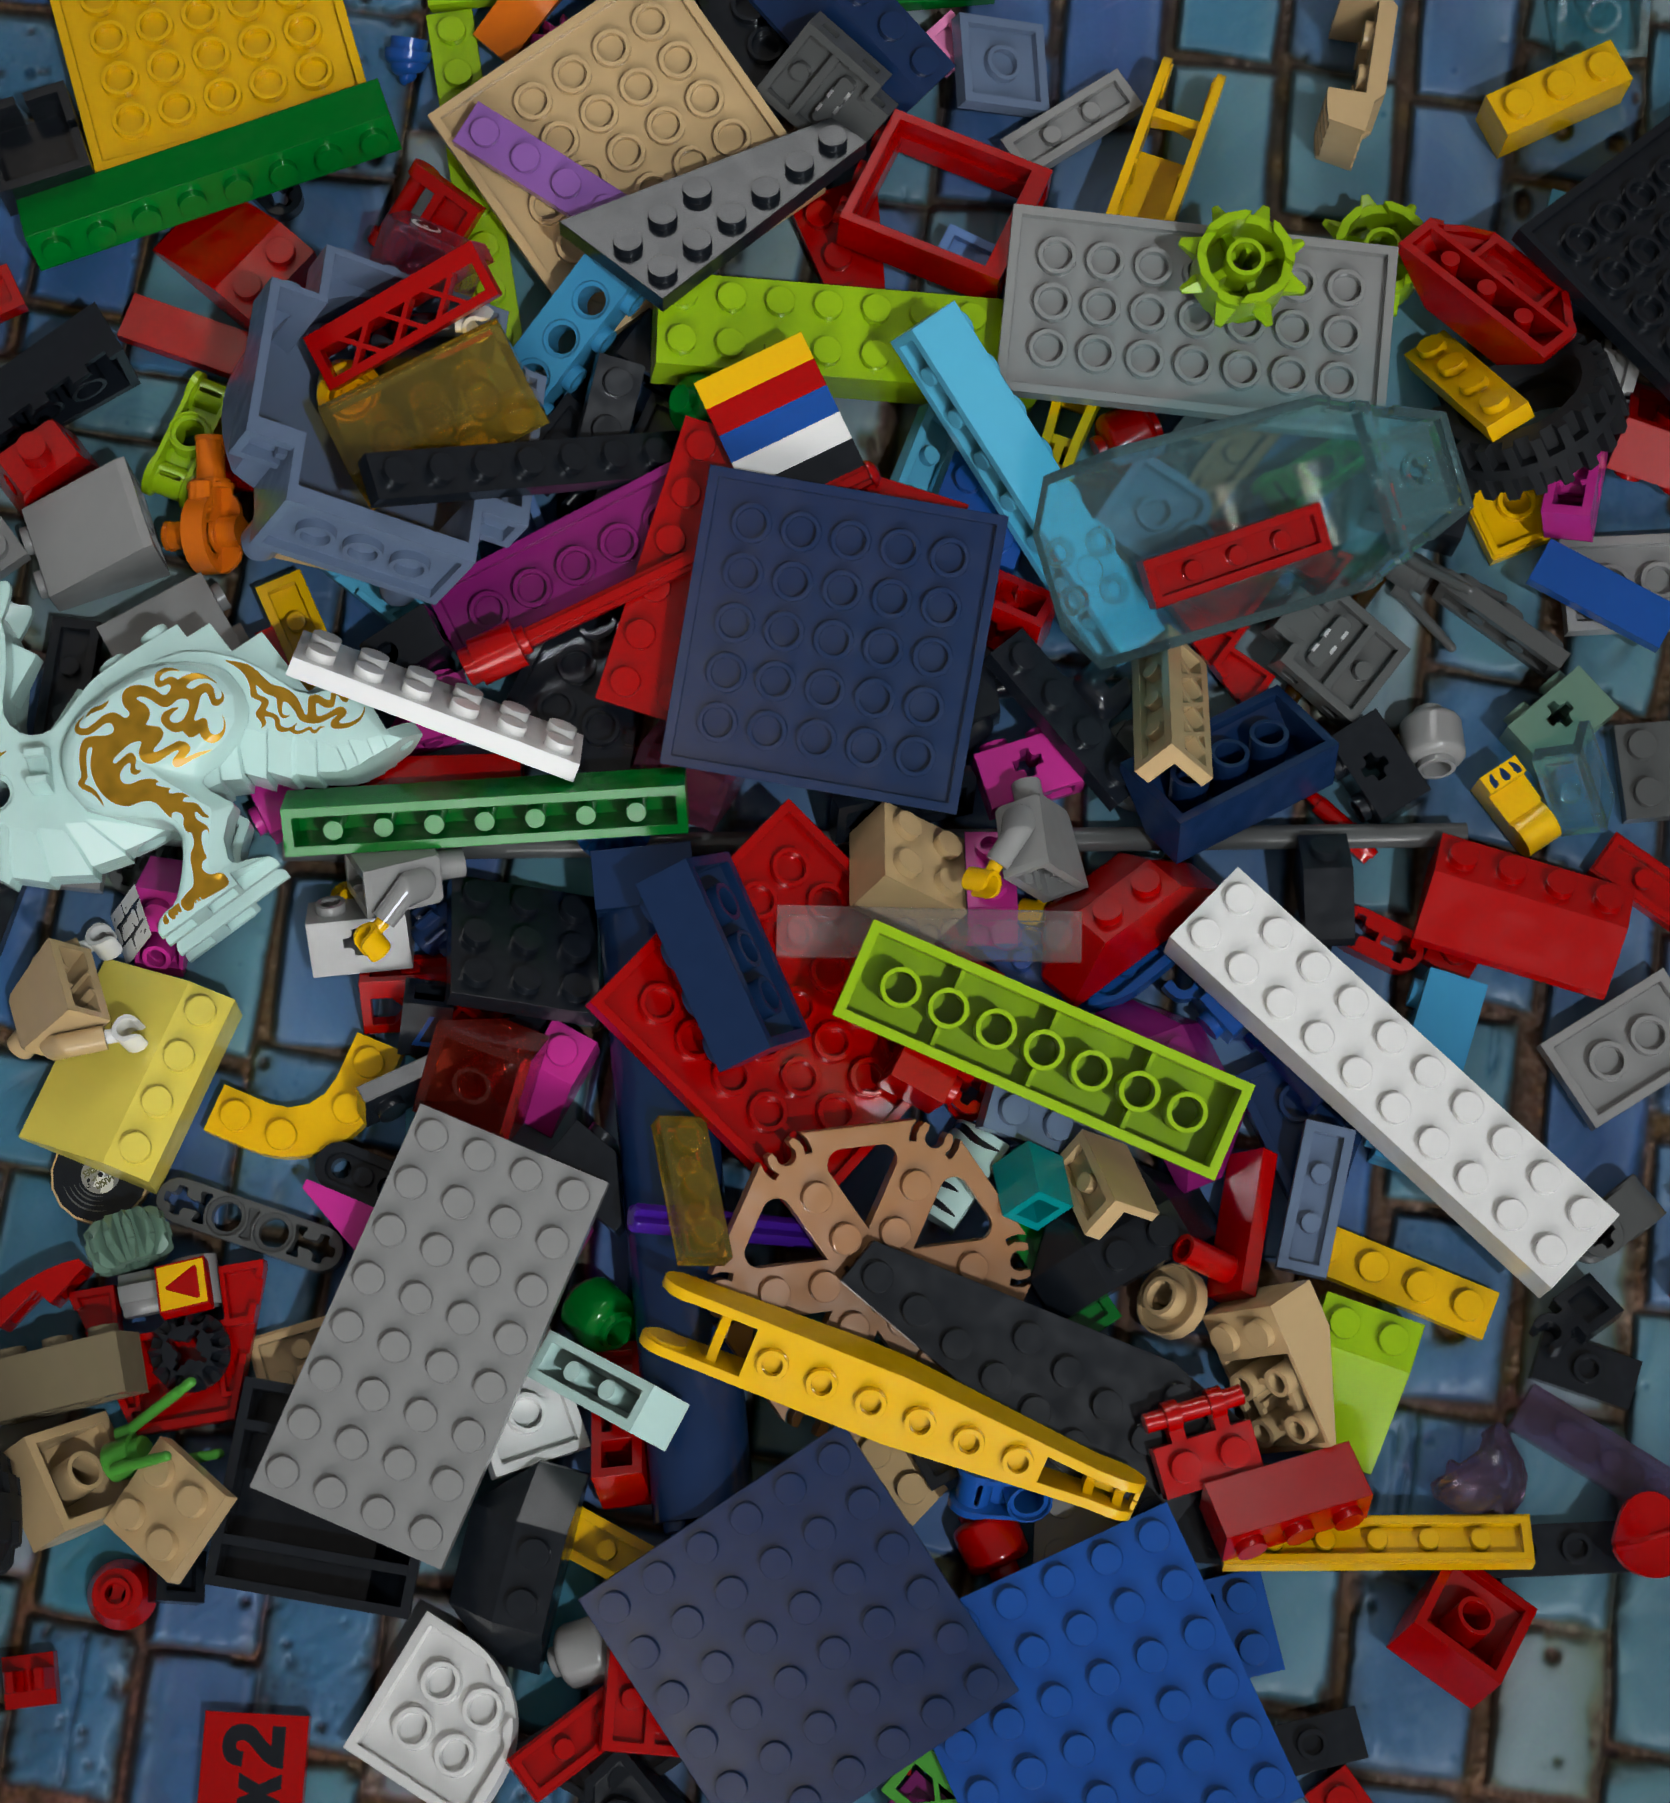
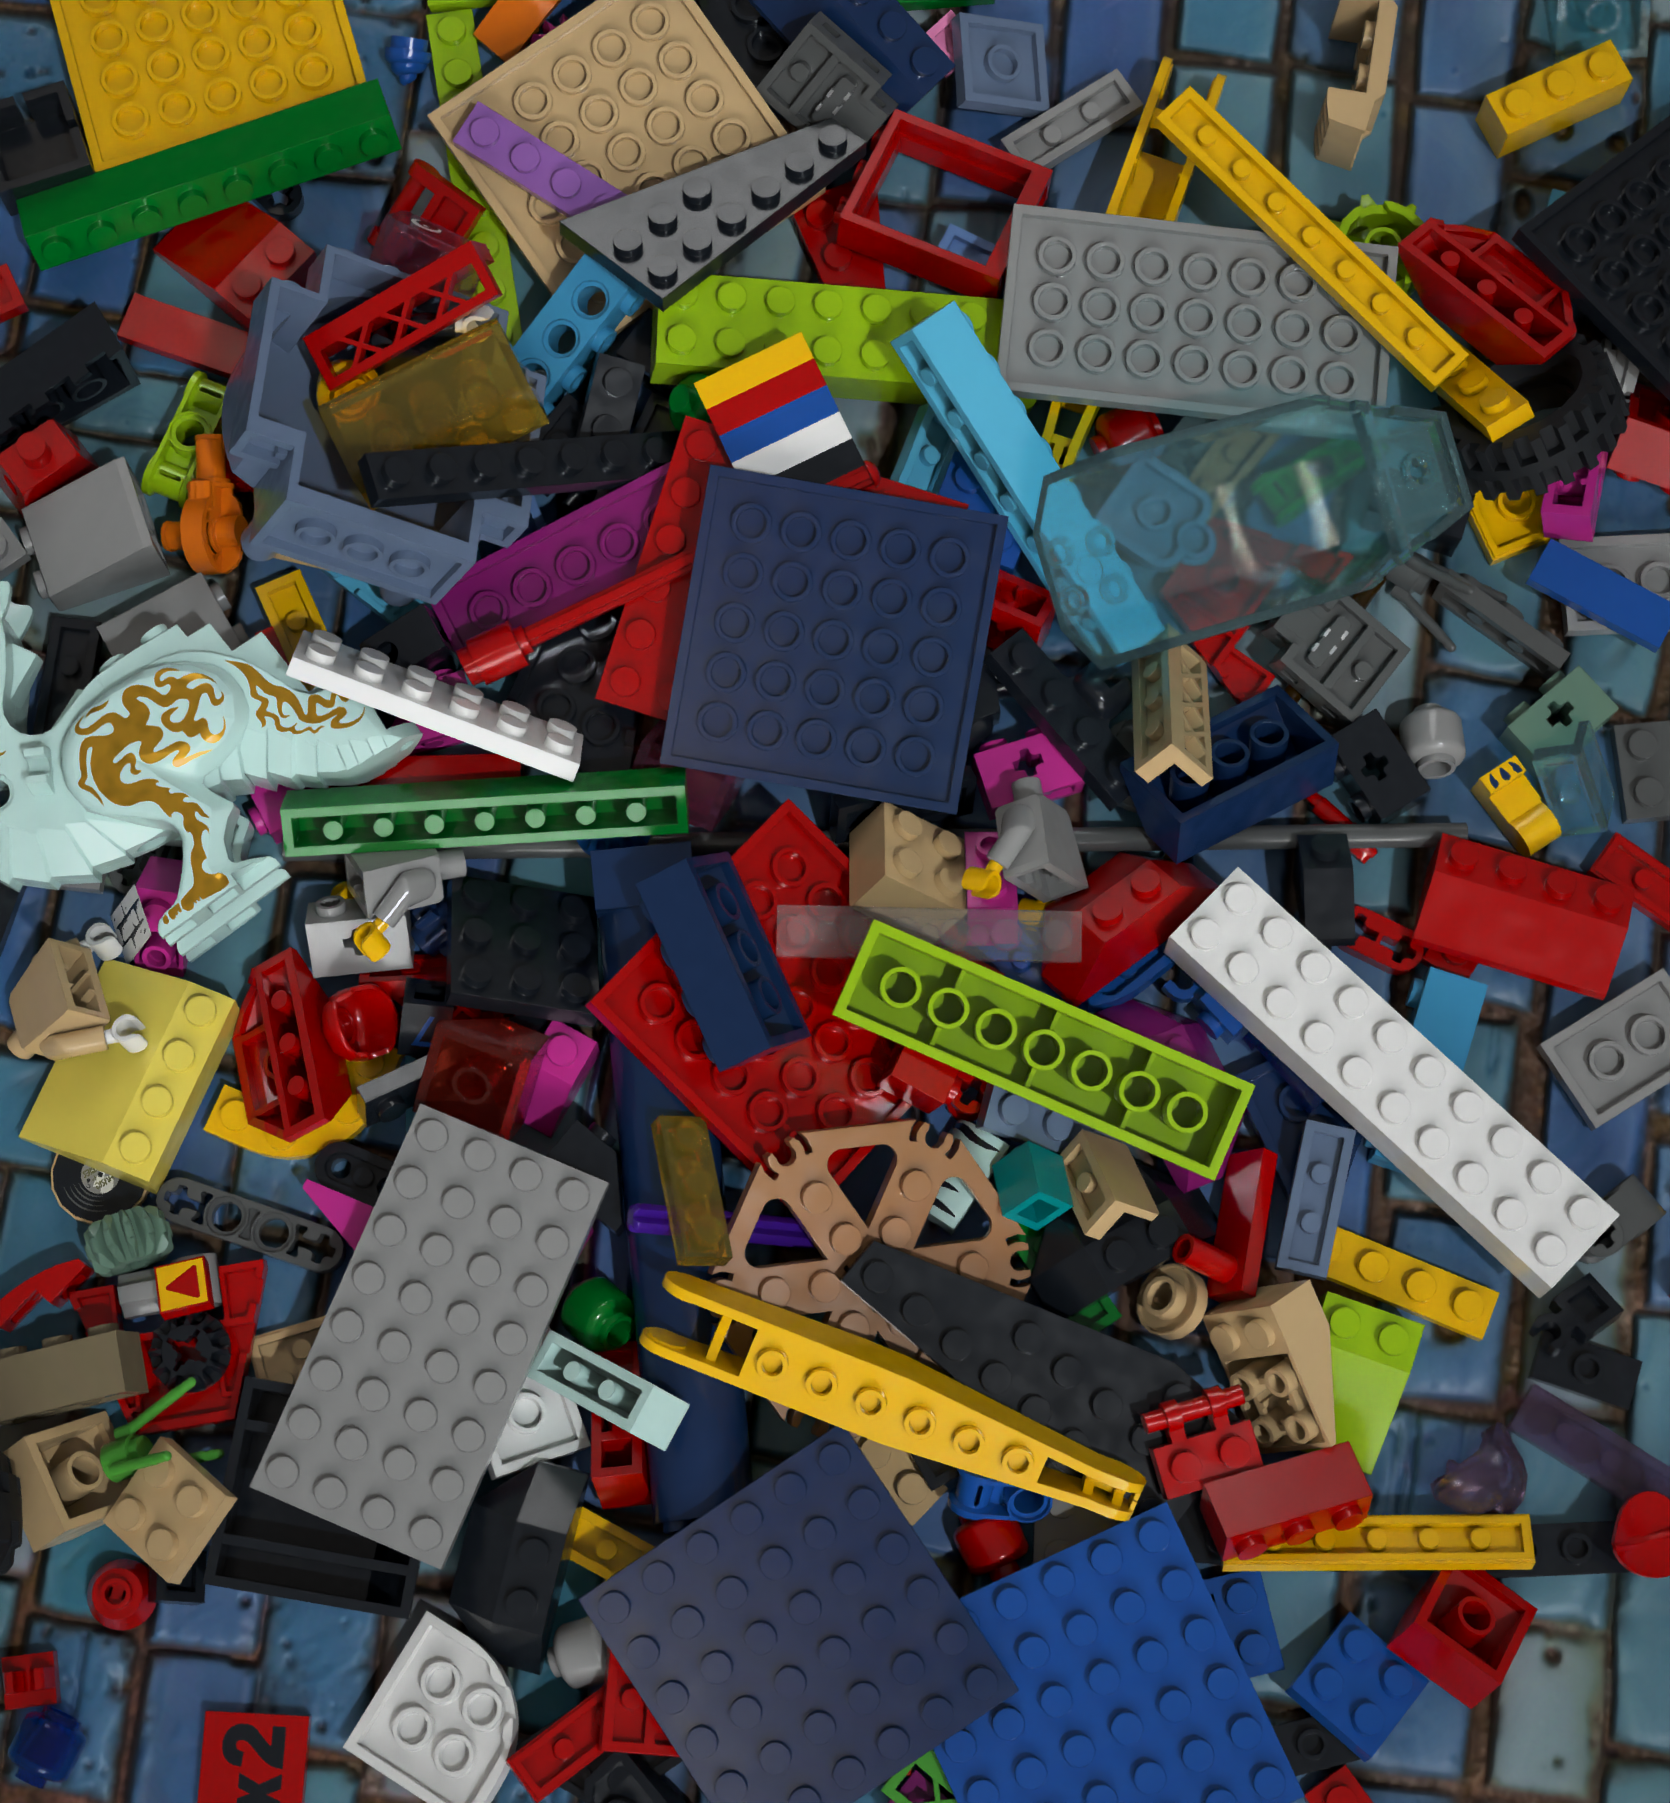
red plate [1136,502,1333,609] -> none
lime brick [1178,205,1307,328] -> none
none -> clear blue head [8,1705,86,1789]
none -> red wedge [232,947,352,1143]
none -> red hair [321,983,400,1062]
none -> yellow plate [1154,86,1469,393]
none -> blue plate [1285,1612,1429,1762]

